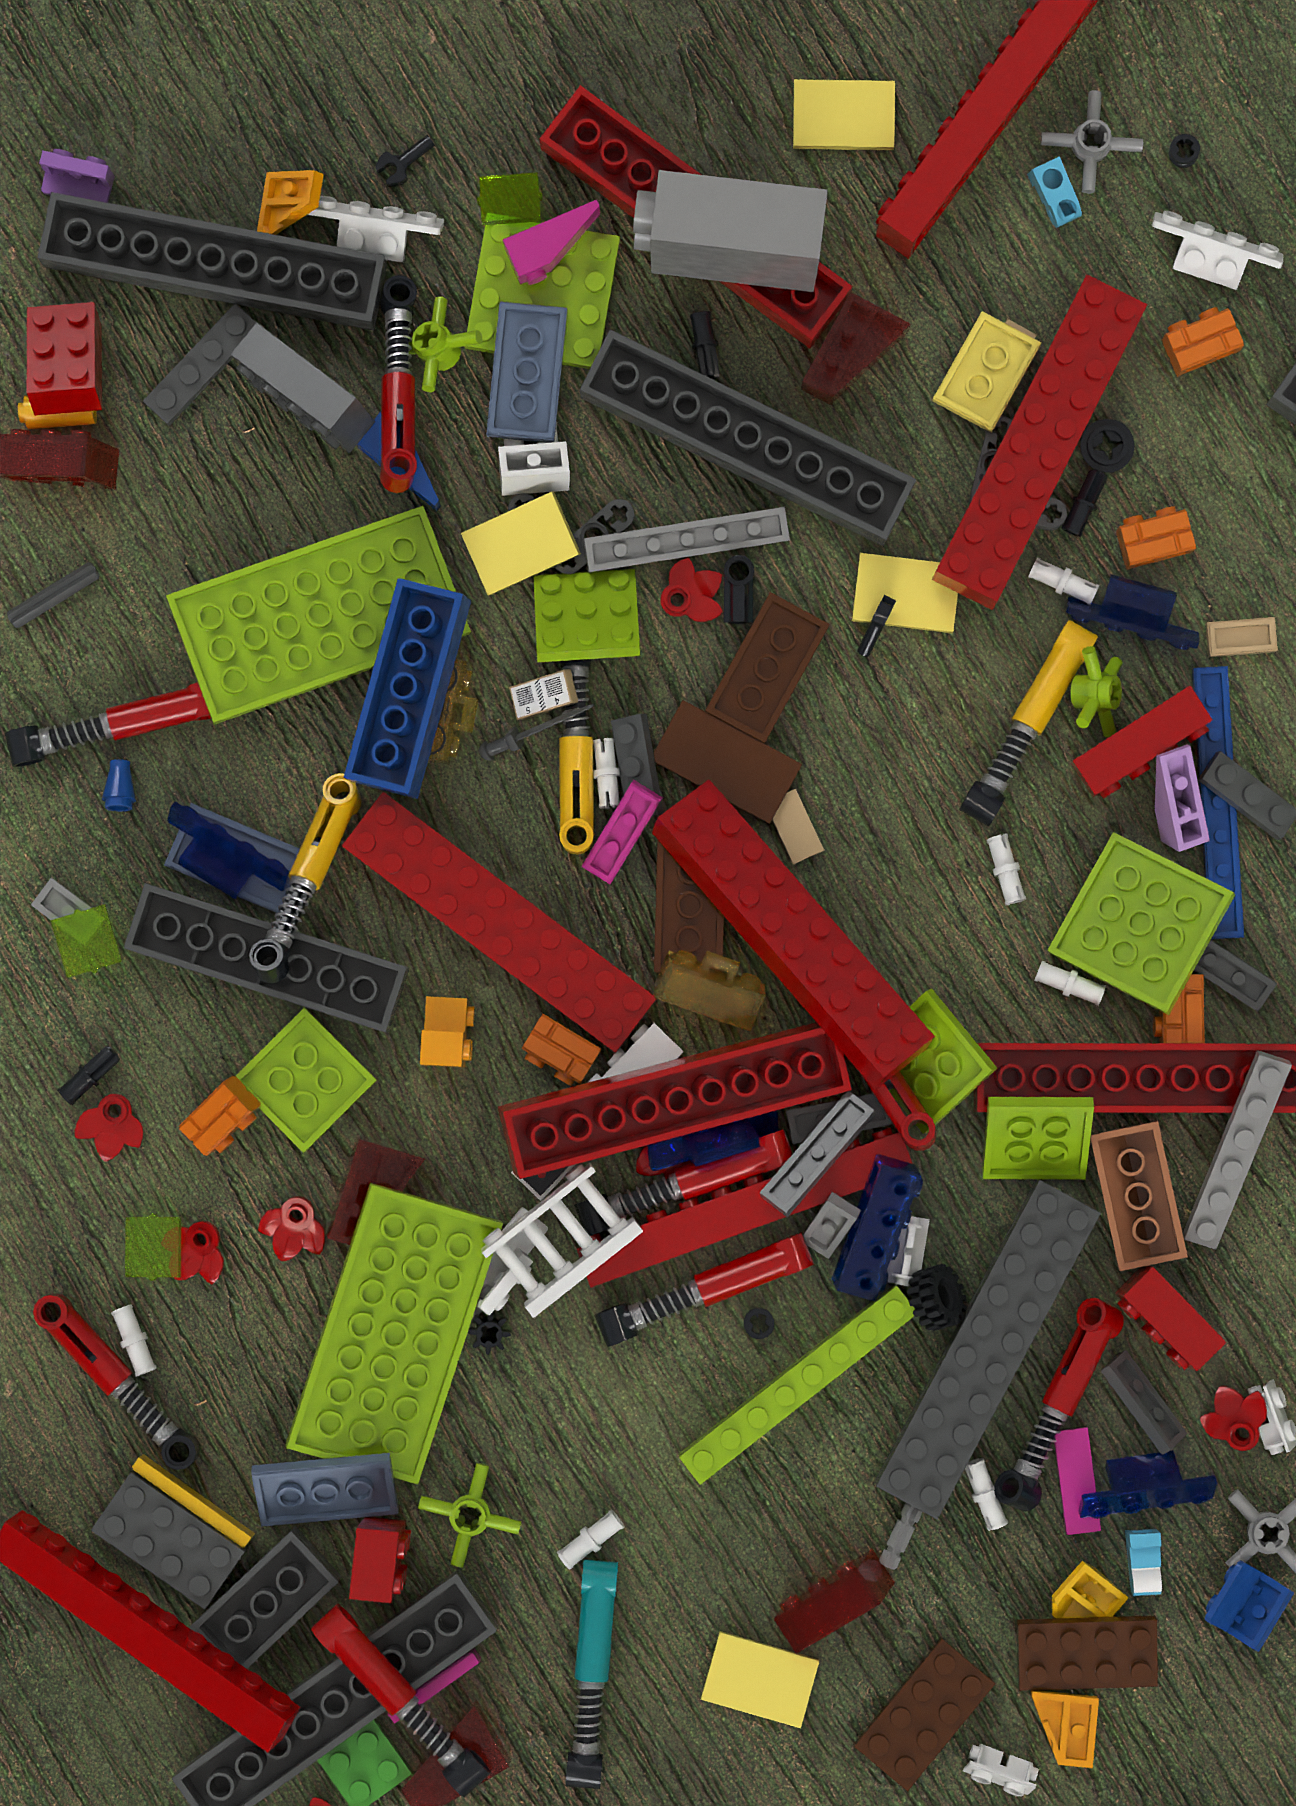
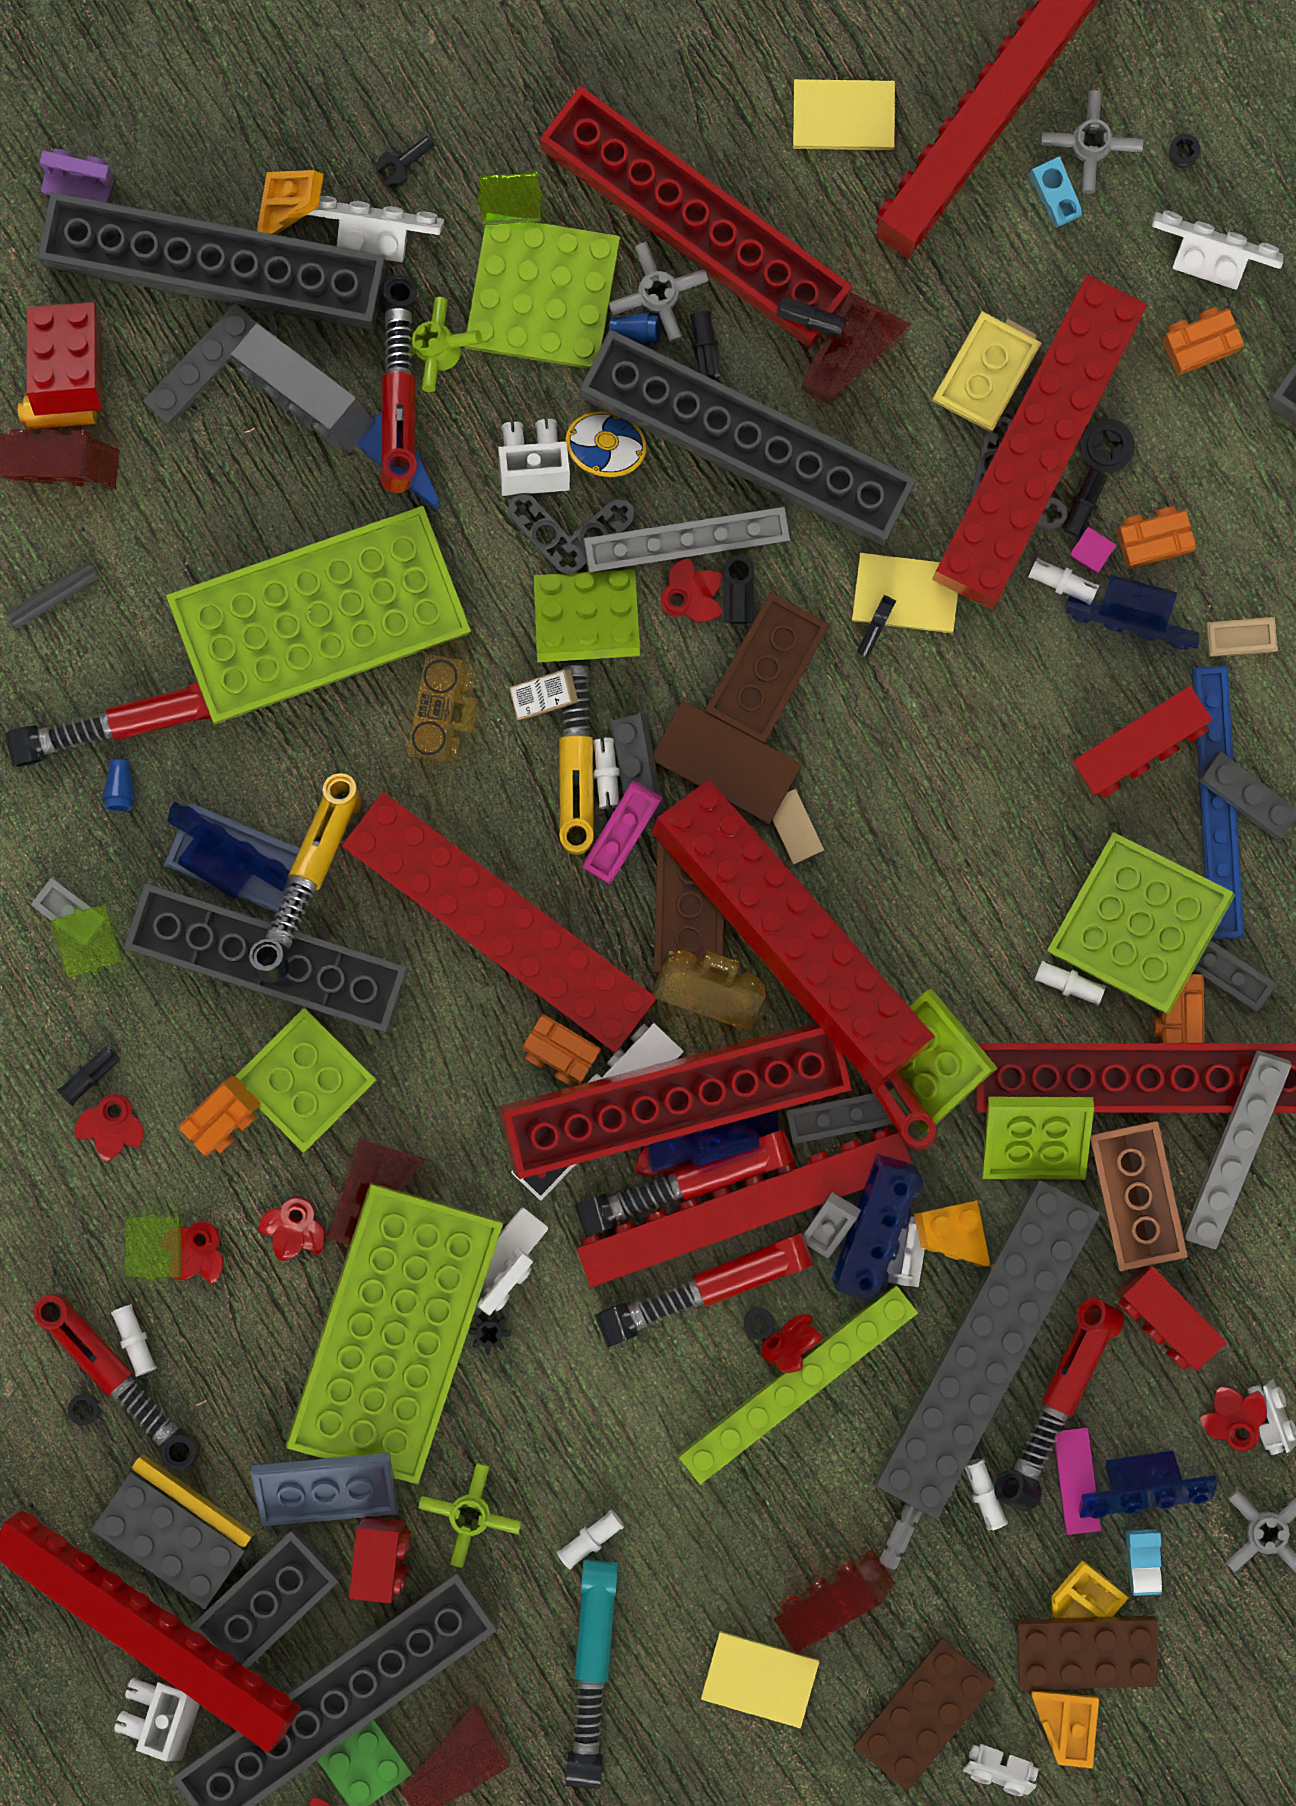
piece [311,1604,491,1797] -> none
blue brick [344,578,471,799] -> none
dark pink tile [387,1648,481,1724] -> none
light orange brick [420,996,475,1068] -> none
light yellow tile [461,492,581,596] -> none
dark grey sword [479,704,594,760] -> none
white fence [481,1163,643,1318] -> none
sand blue tile [486,302,567,443] -> none
dark pink slope [503,200,600,285] -> none
light grey brick [633,170,828,292] -> none
plate [760,1091,876,1217] -> none
black tyre [908,1264,967,1331] -> none
piece [959,619,1098,827] -> none
white pin [986,834,1026,905] -> none
lime bar [1071,646,1123,737] -> none
dark grey plate [1100,1350,1187,1455] -> none
lavender slope [1155,744,1210,852] -> none
blue bracket [1205,1560,1294,1652] -> none
none -> black bush [68,1394,100,1425]
none -> white brick [114,1677,200,1762]
none -> shield [566,411,646,477]
none -> light grey bar [609,242,708,342]
none -> blue cone [609,312,660,346]
none -> red plate [761,1314,823,1373]
none -> black axle [777,297,846,338]
none -> light orange wing [914,1201,991,1267]
none -> dark pink tile [1068,527,1116,574]

